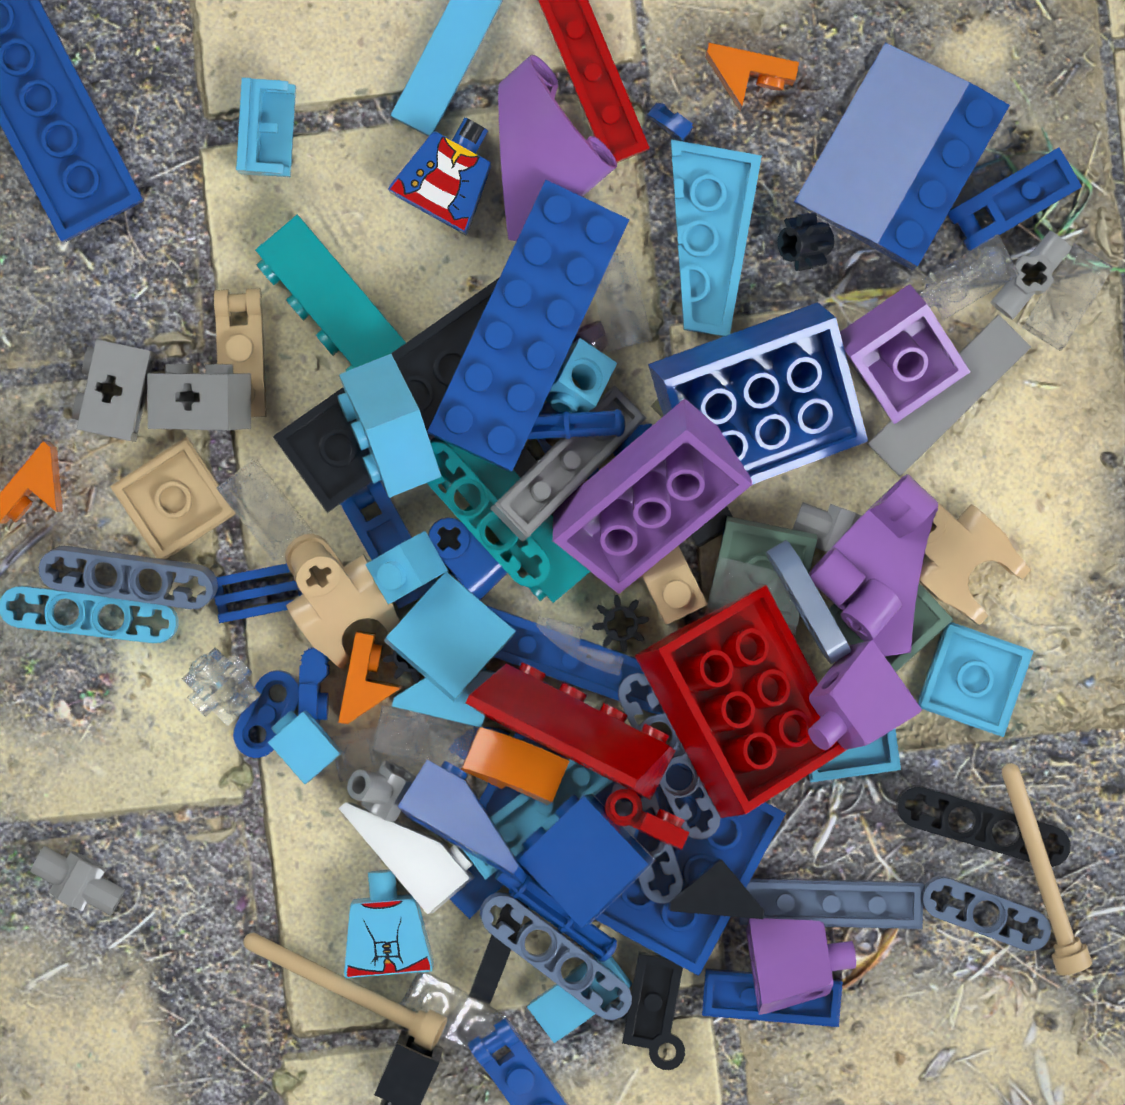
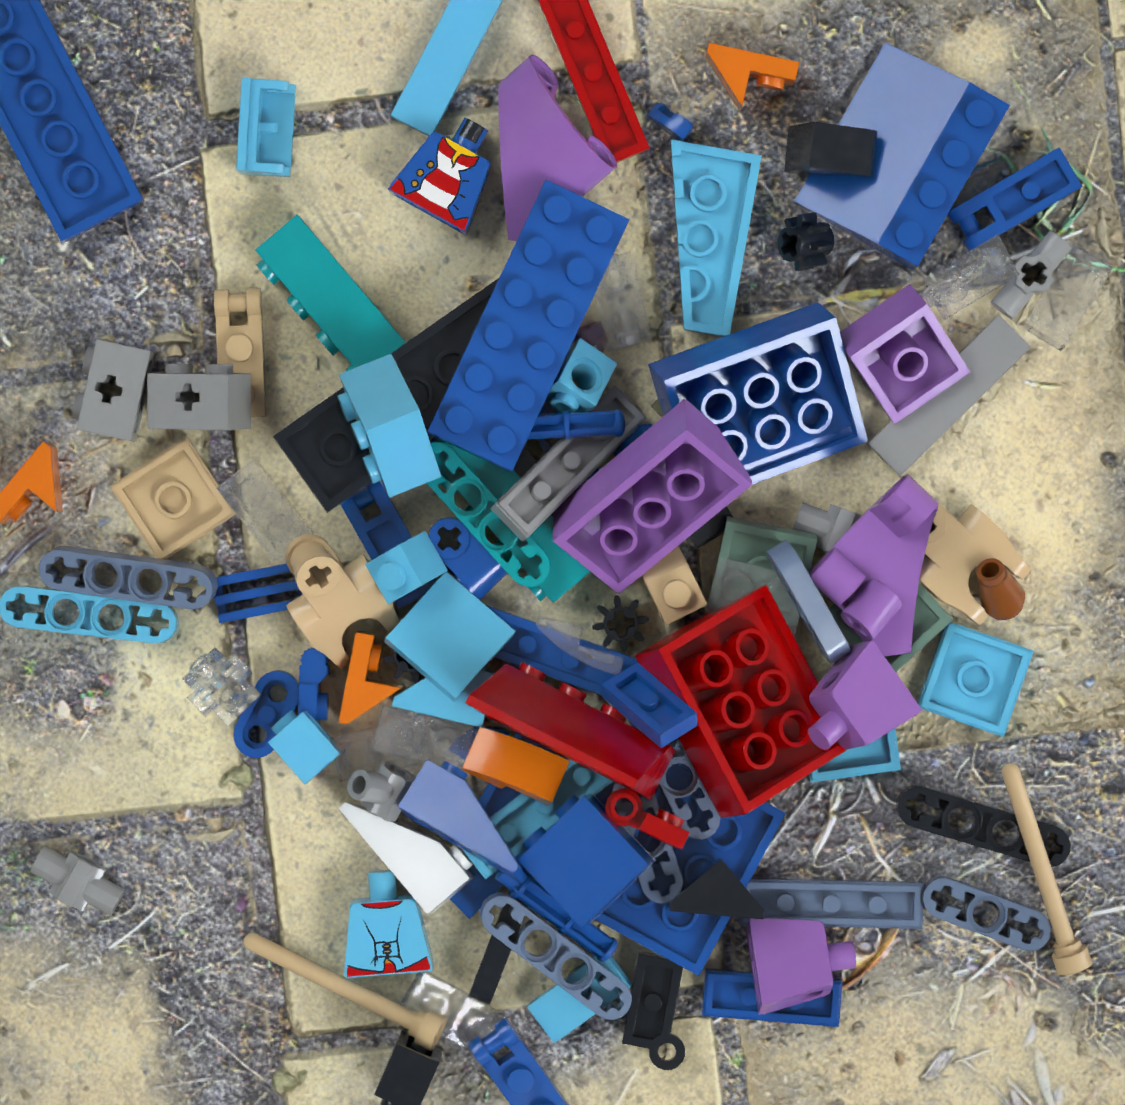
none -> blue plate [601,662,697,748]
none -> black slope [784,122,877,177]
none -> dark orange cone [976,558,1025,620]

